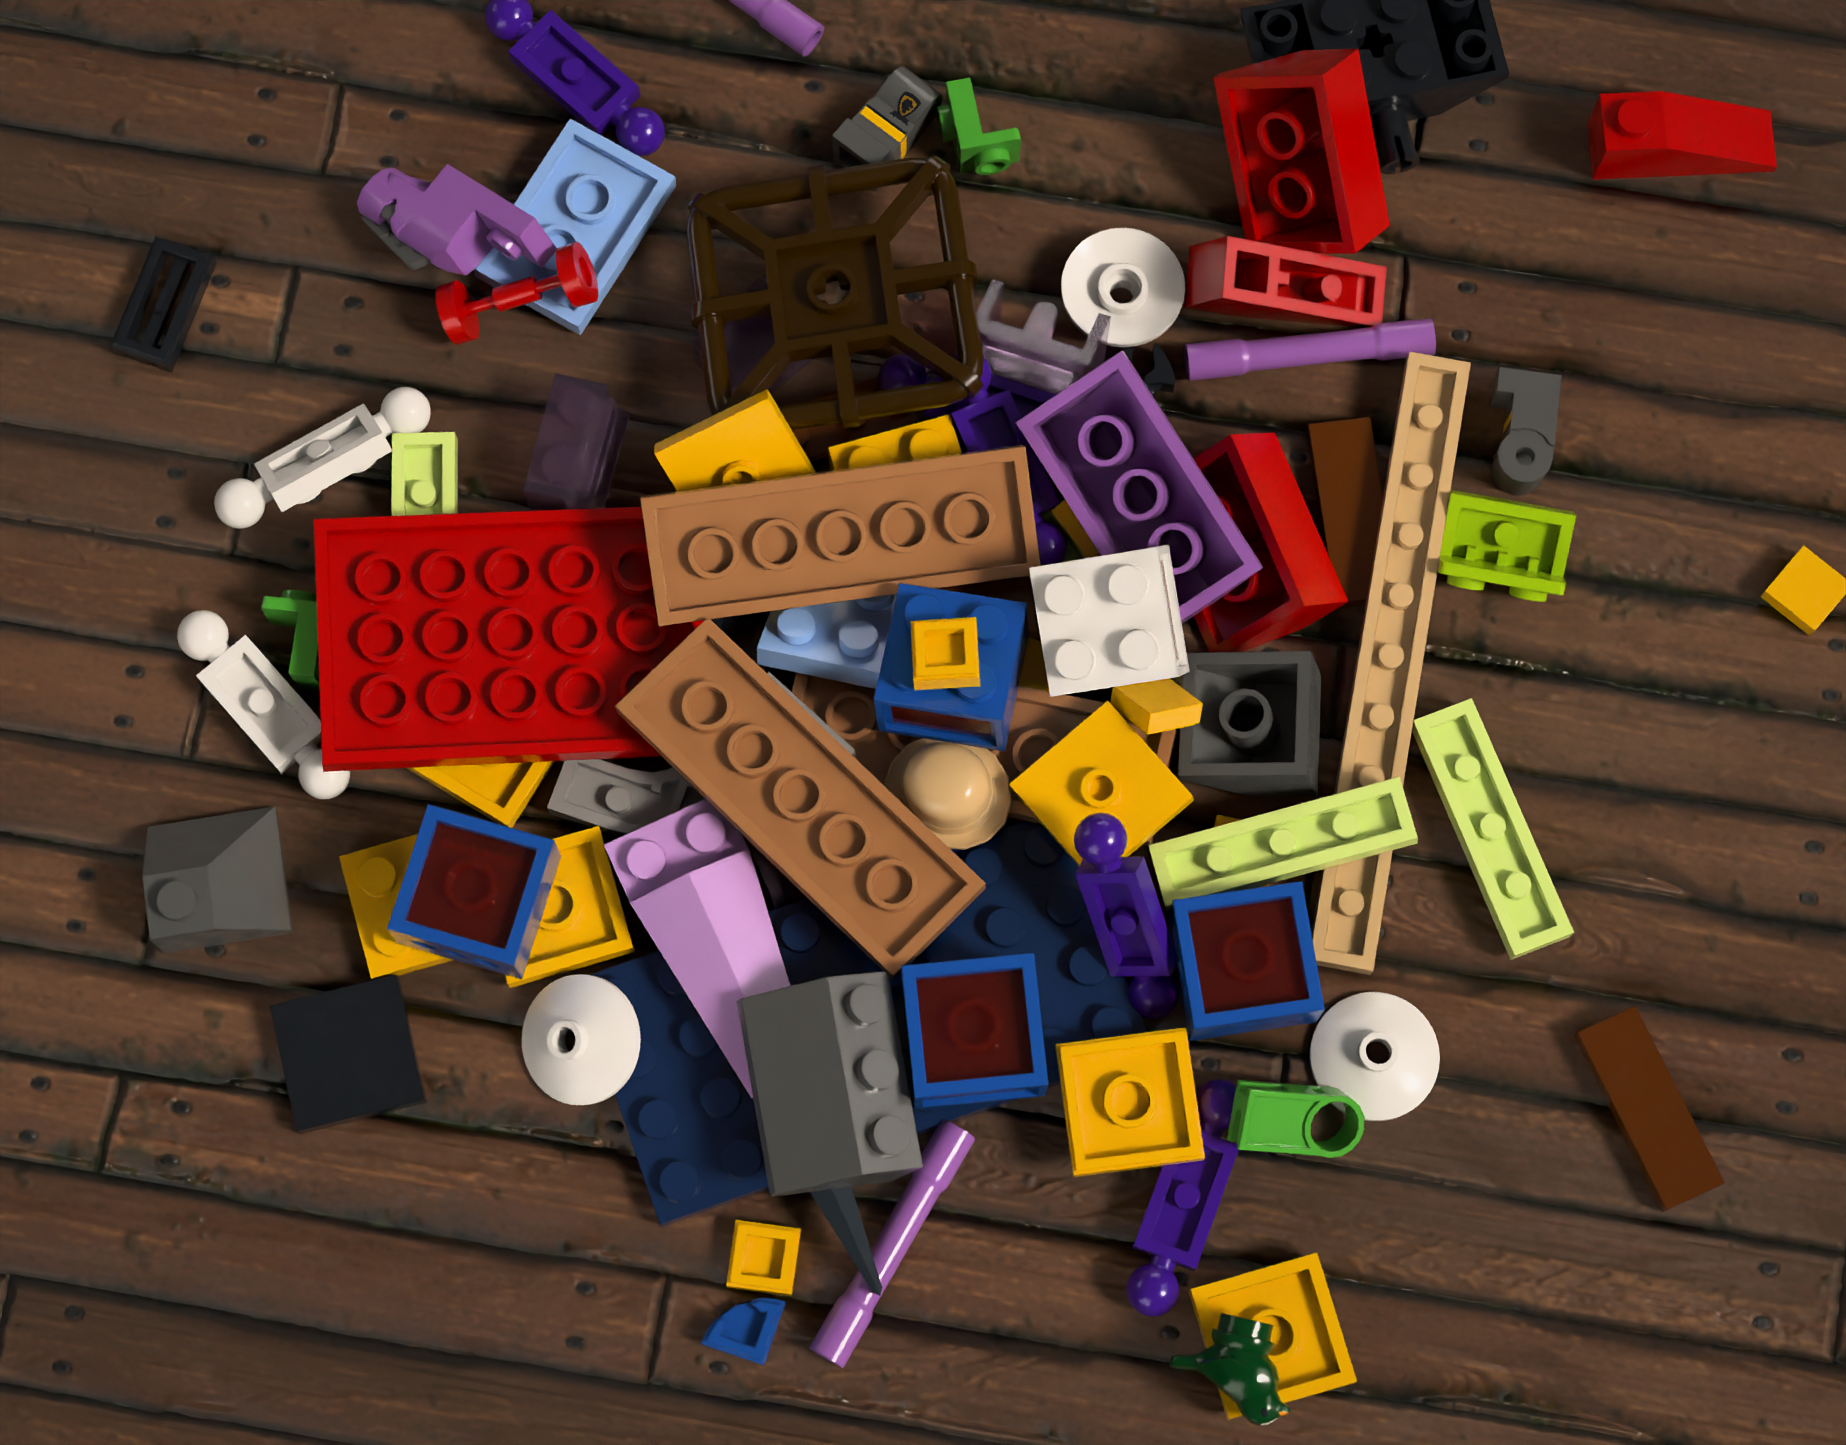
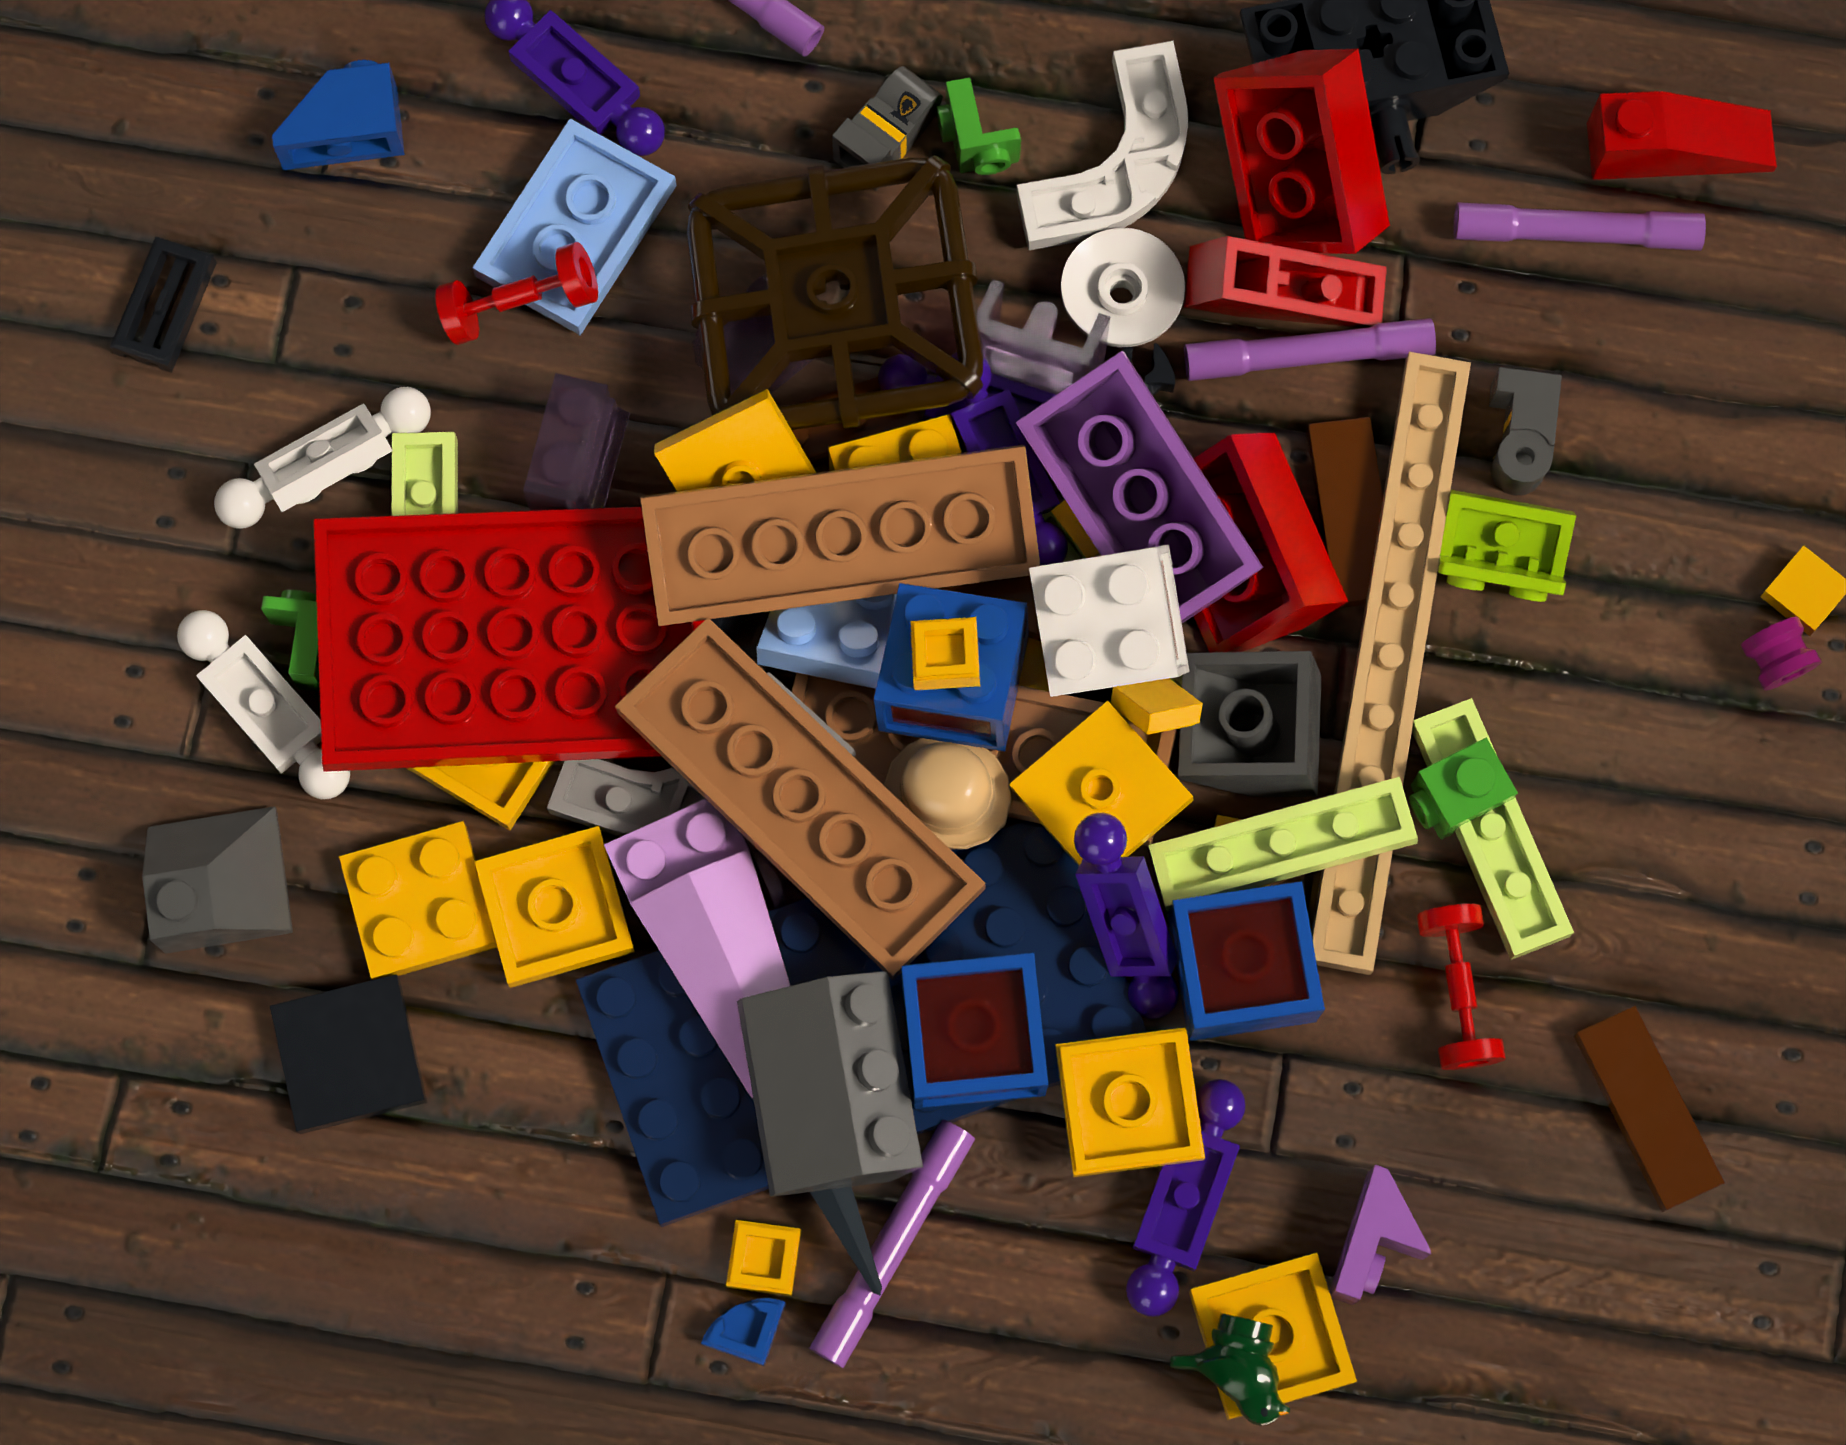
medium lavender plate [357,164,557,275] -> none
piece [387,804,561,979] -> none
white dish [522,974,641,1105] -> none
bright green piece [1227,1080,1364,1158] -> none
white dish [1309,992,1440,1121] -> none
none -> blue slope [272,60,405,170]
none -> white plate [1016,41,1188,251]
none -> medium lavender slope [1329,1165,1431,1305]
none -> bright green bracket [1409,737,1518,840]
none -> red wheel [1417,904,1506,1070]
none -> medium lavender piece [1453,202,1706,251]
none -> magenta wheel [1741,616,1822,691]

